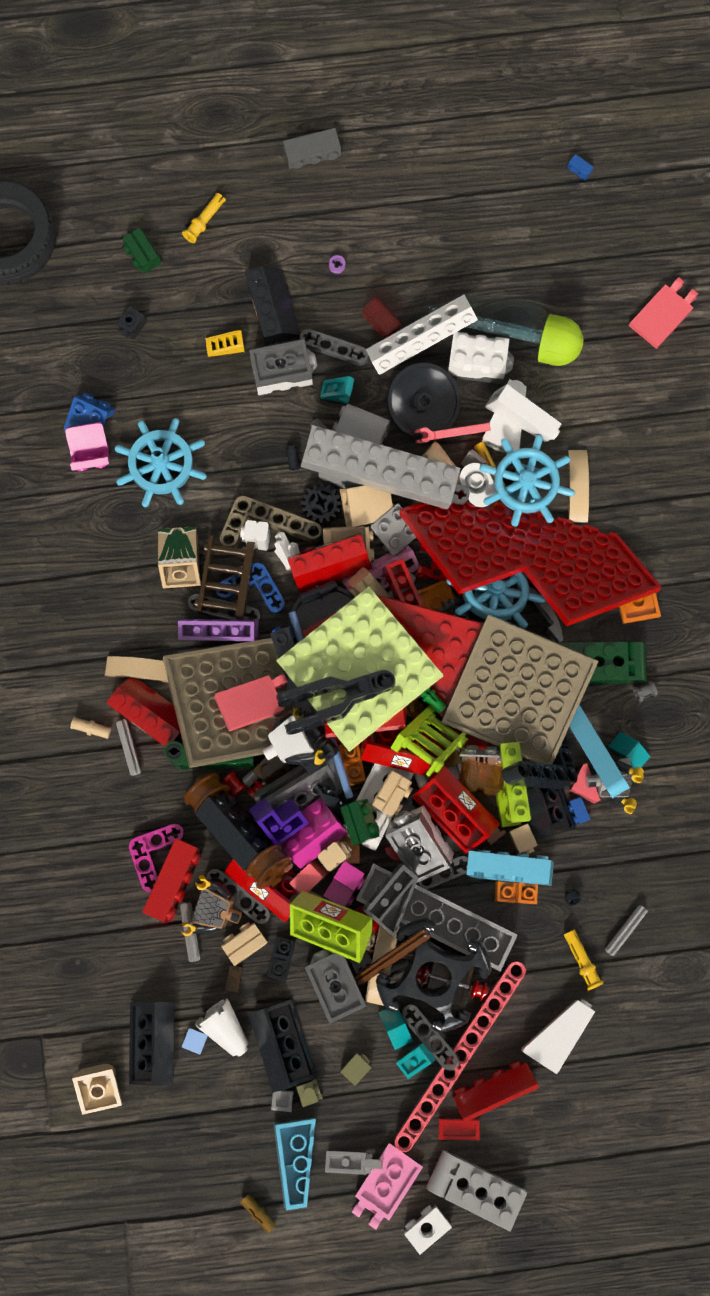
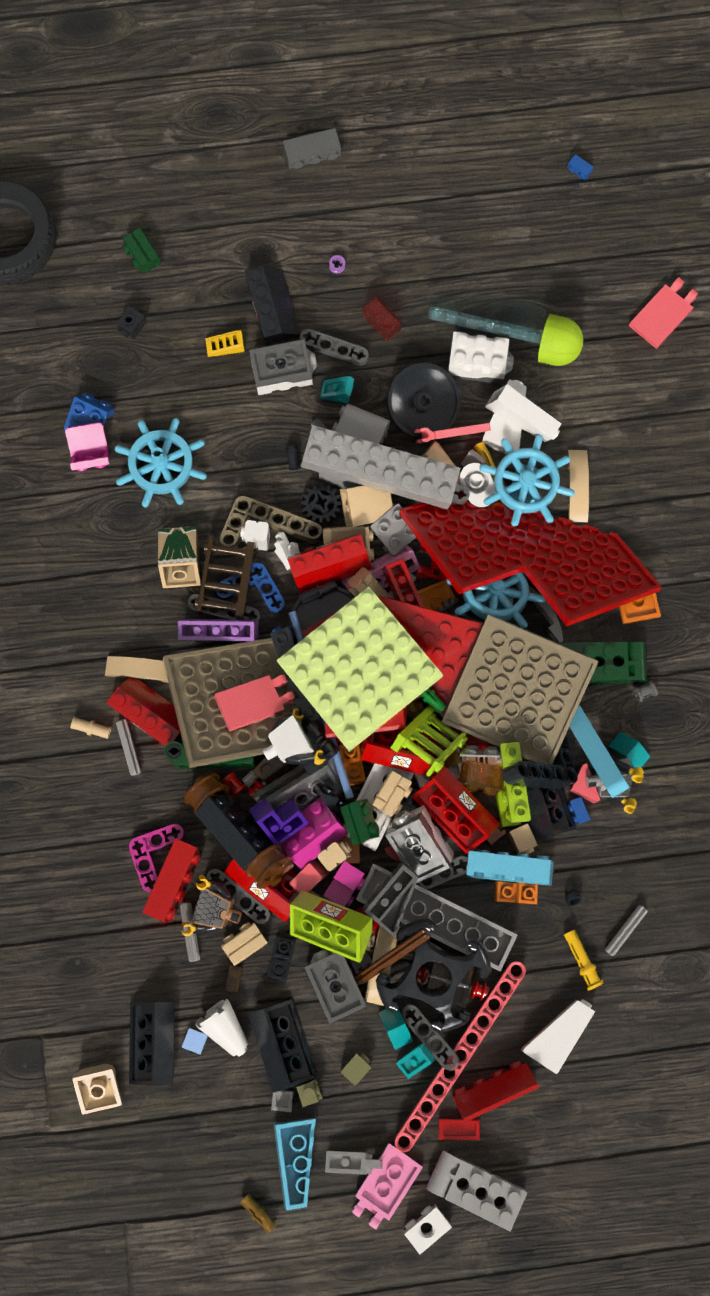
yellow pin [182,193,225,243] -> none
black piece [276,670,396,735] -> none
white brick [366,295,478,375] -> none

